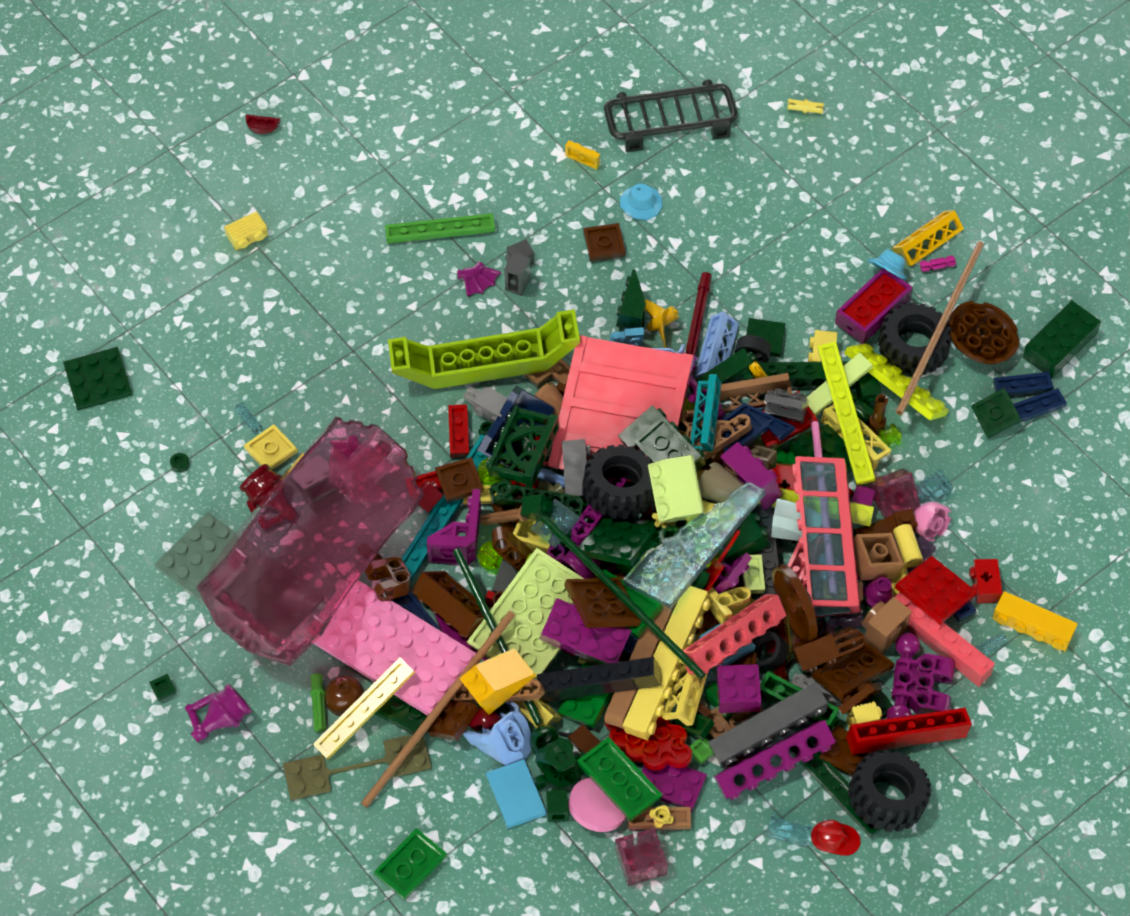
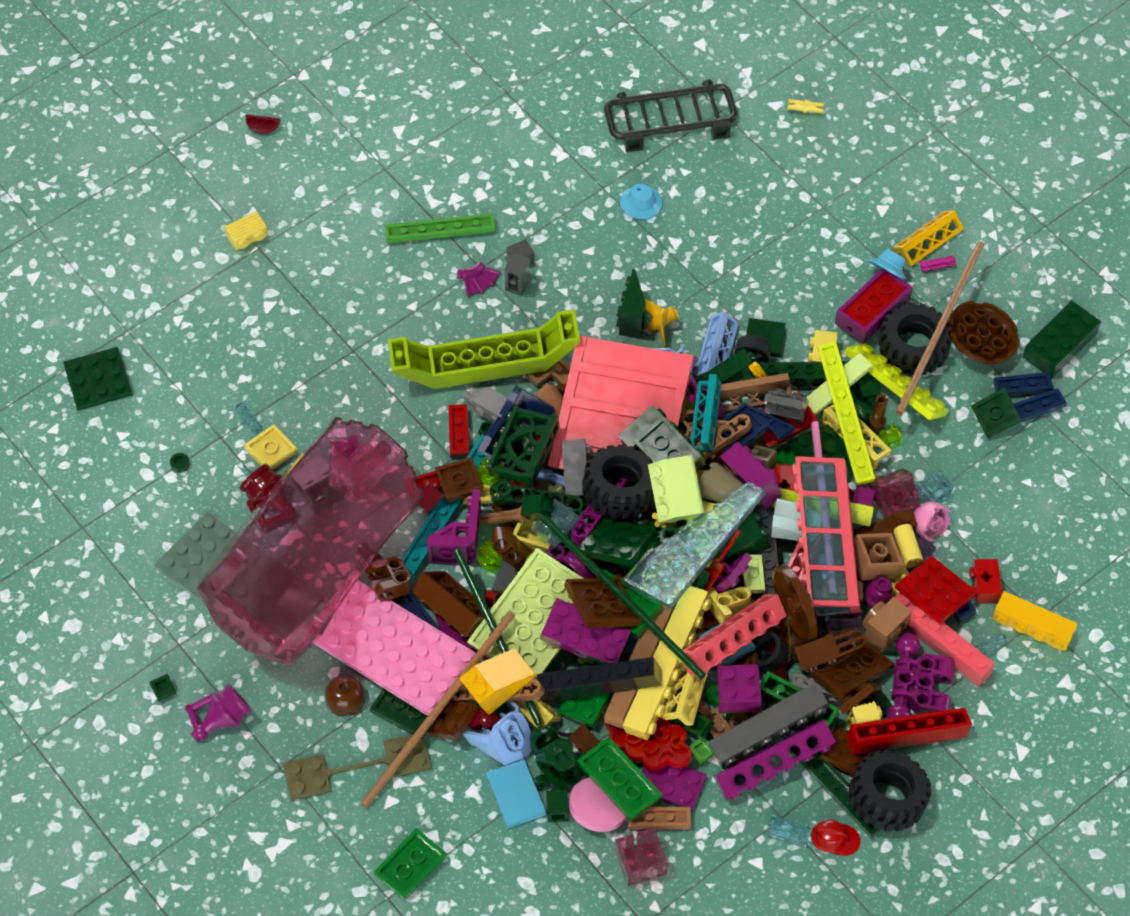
bright green axle [309,673,326,732] -> none
light yellow plate [313,658,415,760] -> none
yellow plate [565,140,600,170] -> none
reddish brown plate [583,223,626,261] -> none
medium azure plate [609,327,644,346] -> none
light yellow plate [649,805,674,828] -> none
dark red axle [685,272,712,357] -> none

